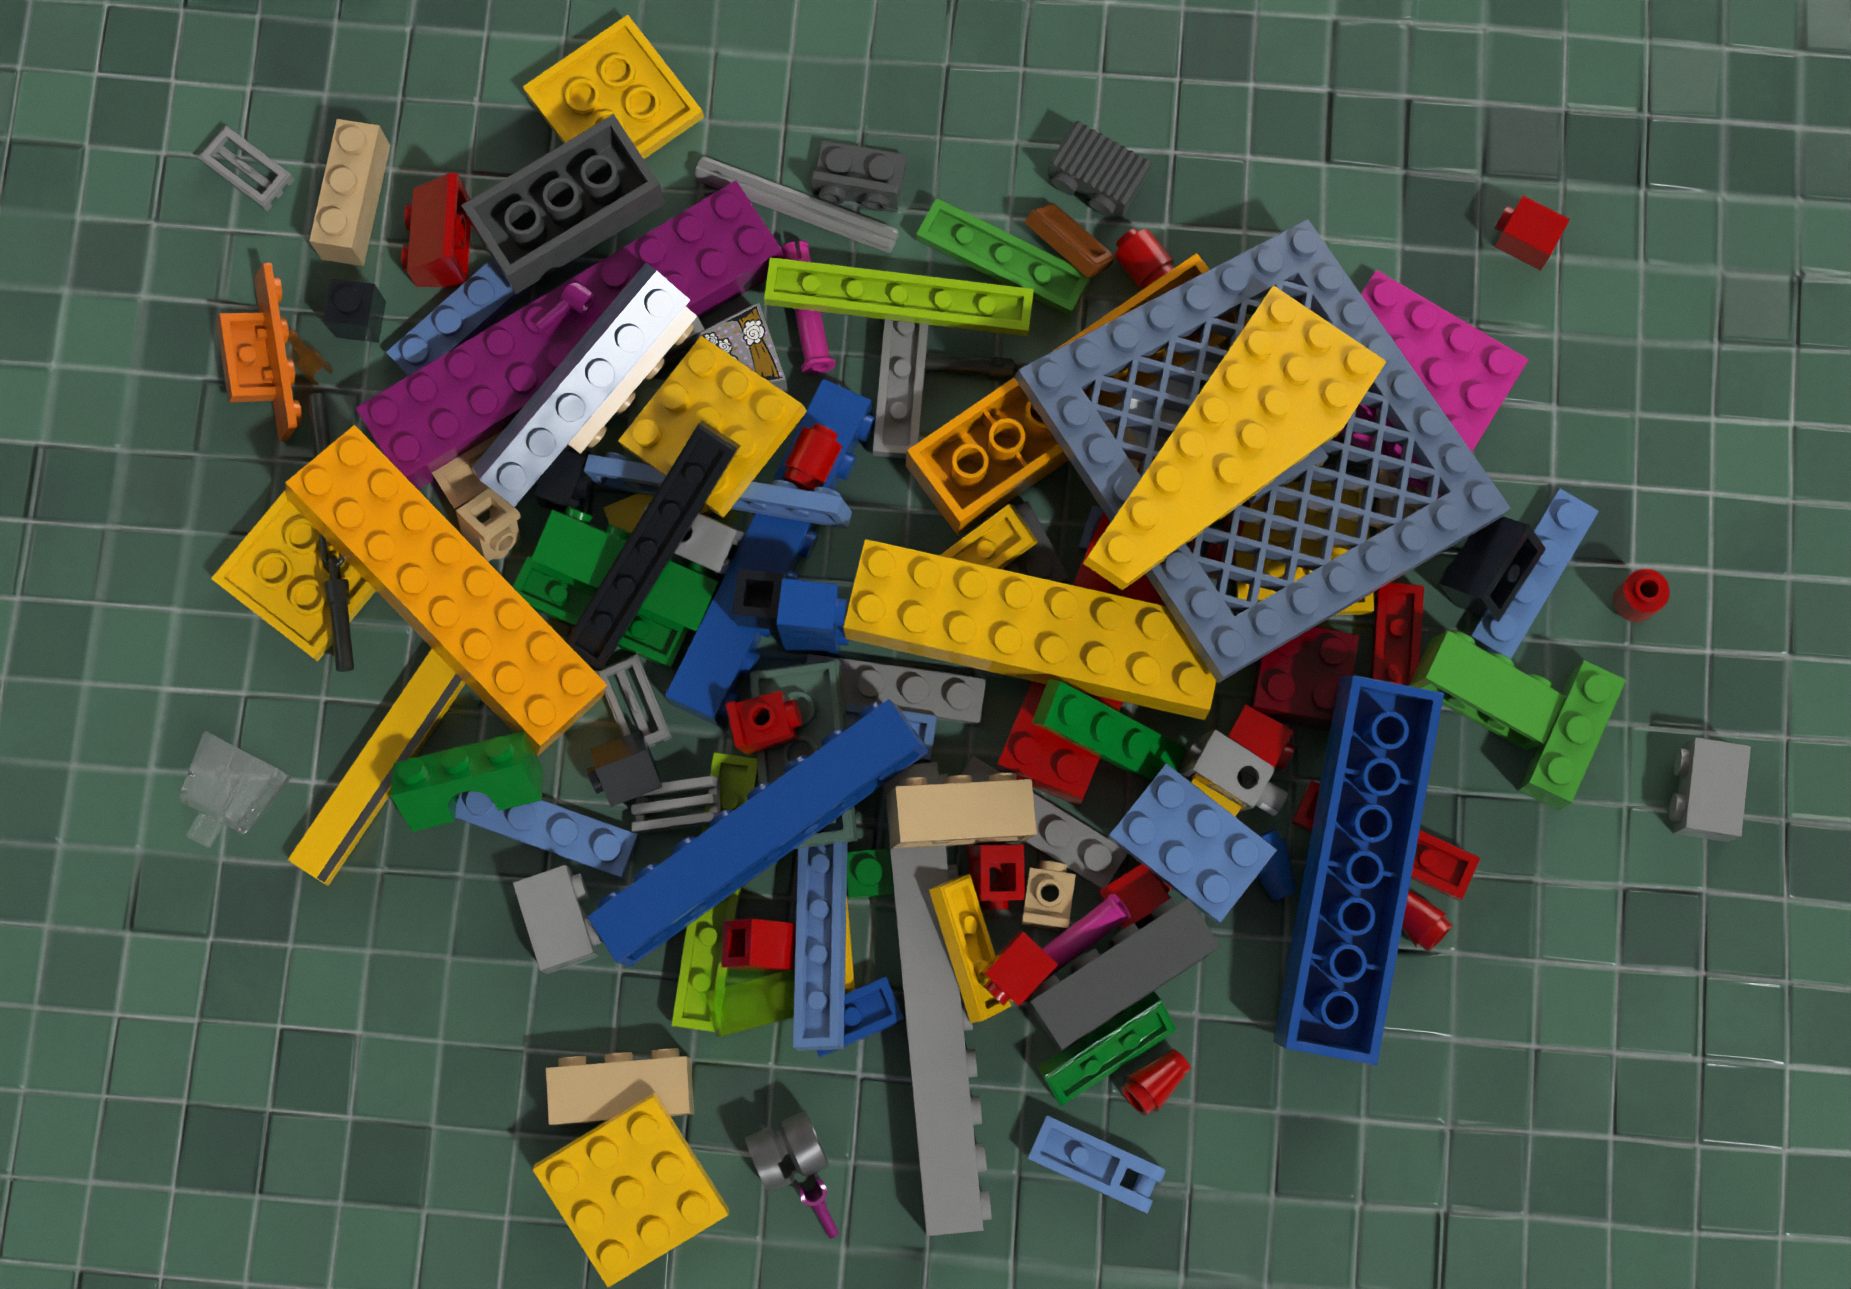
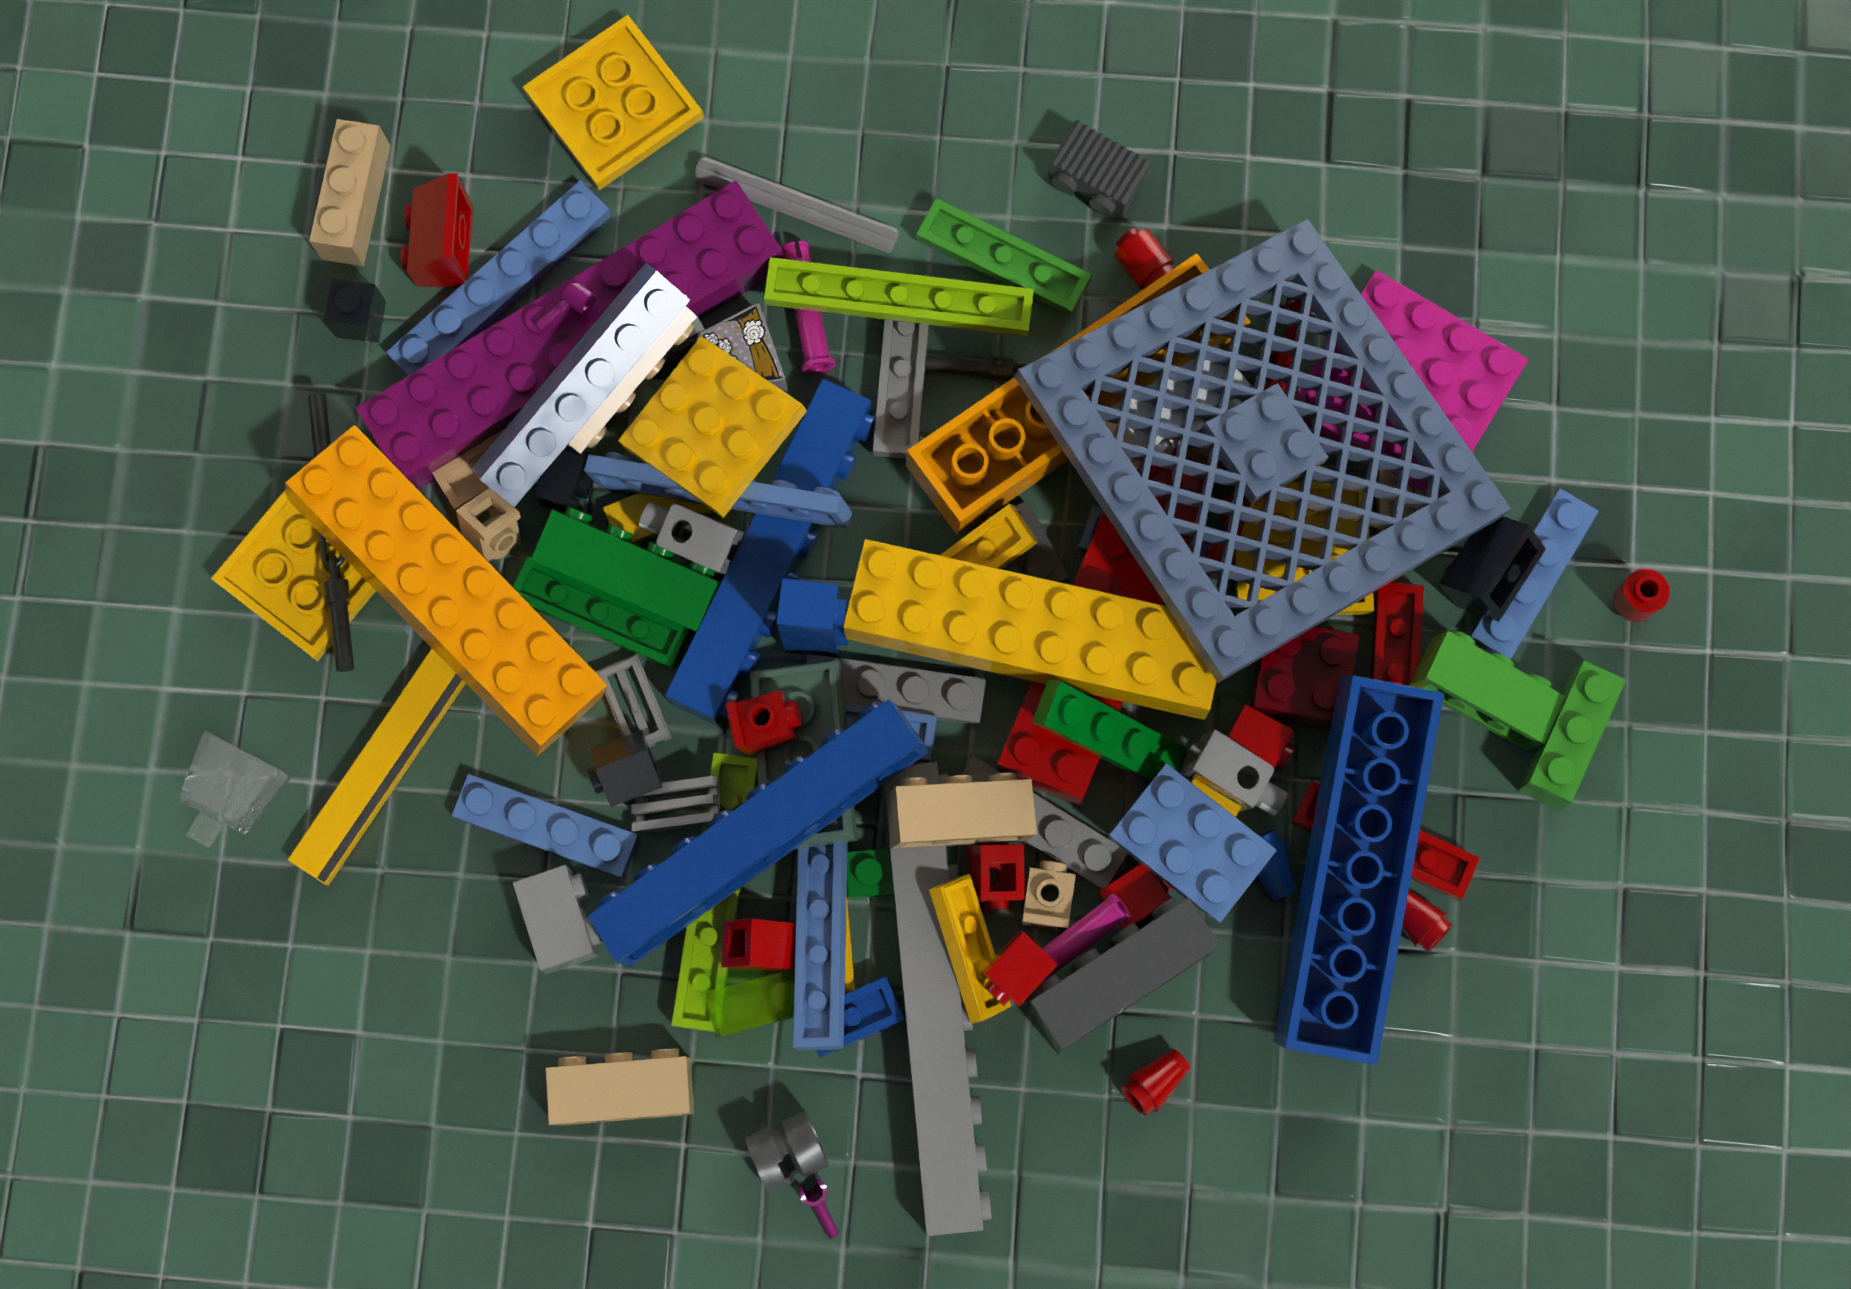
light grey tile [198,126,295,212] -> none
orange bracket [216,263,302,441] -> none
clear orange hand [288,330,333,385] -> none
green arch [390,731,543,832] -> none
dark grey brick [461,114,666,294] -> none
yellow plate [532,1092,730,1287] -> none
black tile [565,420,741,671] -> none
black brick [733,569,786,630] -> none
red brick [782,423,842,492] -> none
dark grey bracket [811,140,907,211] -> none
dark orange tile [1024,203,1115,278] -> none
medium blue plate [1027,1115,1166,1214] -> none
green tile [1038,992,1177,1106] -> none
yellow wing [1083,285,1387,590] -> none
red brick [1494,195,1570,271] -> none
light grey brick [1669,737,1751,842] -> none

